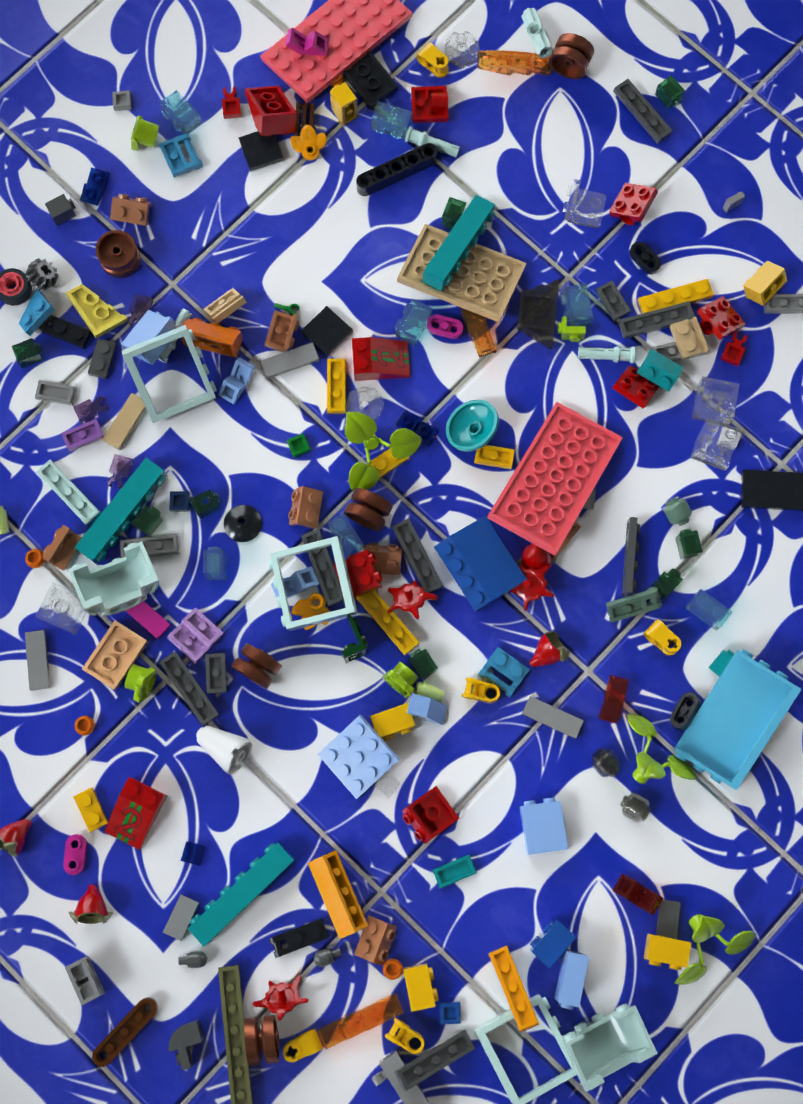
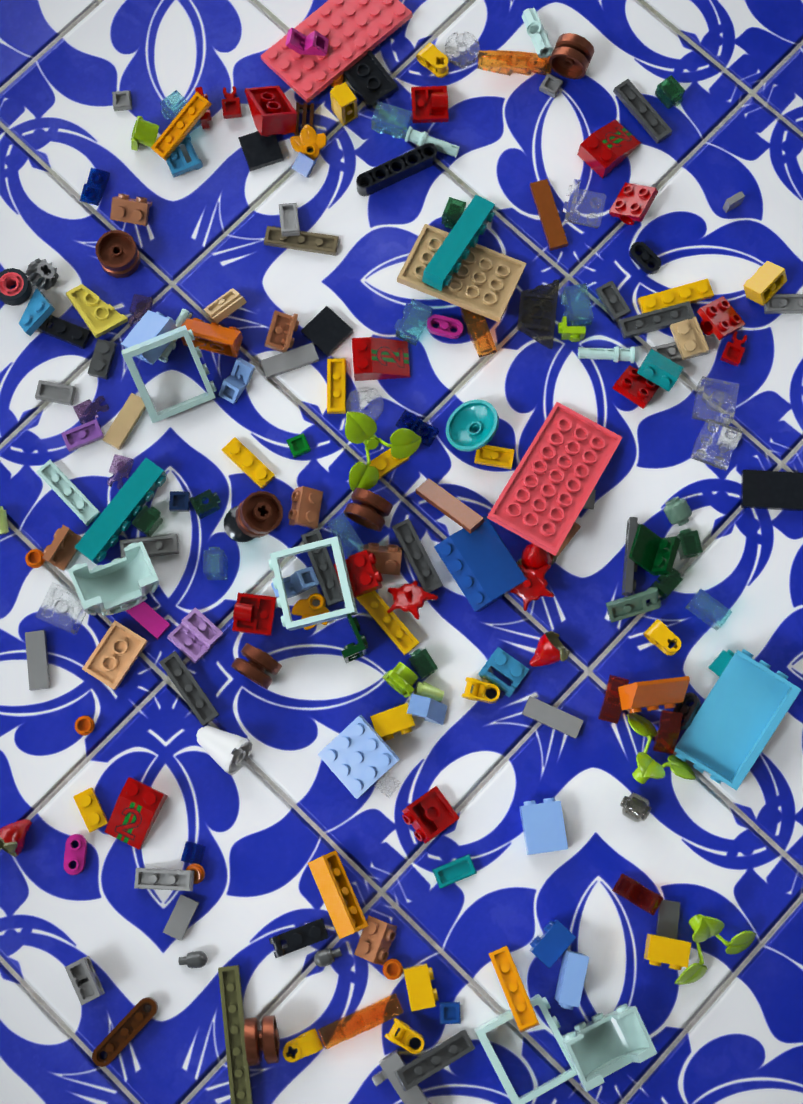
brick [11,338,44,369] -> none
dark grey brick [44,194,76,226] -> none
red hat [69,884,113,924] -> none
lime piece [125,664,157,703] -> none
dark grey brick [169,1019,204,1070] -> none
teal brick [187,843,295,947] -> none
dark grey plate [205,653,227,694] -> none
red piece [252,975,309,1021] -> none
green hand [274,303,300,316] -> none
clear smoke head [591,748,621,777] -> none
none -> light grey tile [134,868,195,891]
none -> light orange tile [151,92,212,161]
none -> orange plate [186,863,205,884]
none -> red plate [195,87,212,129]
none -> yellow plate [222,437,275,489]
none -> red plate [232,592,277,636]
none -> copper wheel [236,491,283,538]
none -> dark tan tile [264,226,339,256]
none -> light grey tile [278,203,300,237]
none -> tile [292,152,317,178]
none -> tile [415,478,484,533]
none -> dark orange tile [529,179,568,251]
none -> light grey tile [539,74,563,98]
none -> red slope [577,119,641,179]
none -> orange slope [618,676,690,713]
none -> dark green bracket [629,524,681,576]
none -> clear red slope [653,710,682,754]

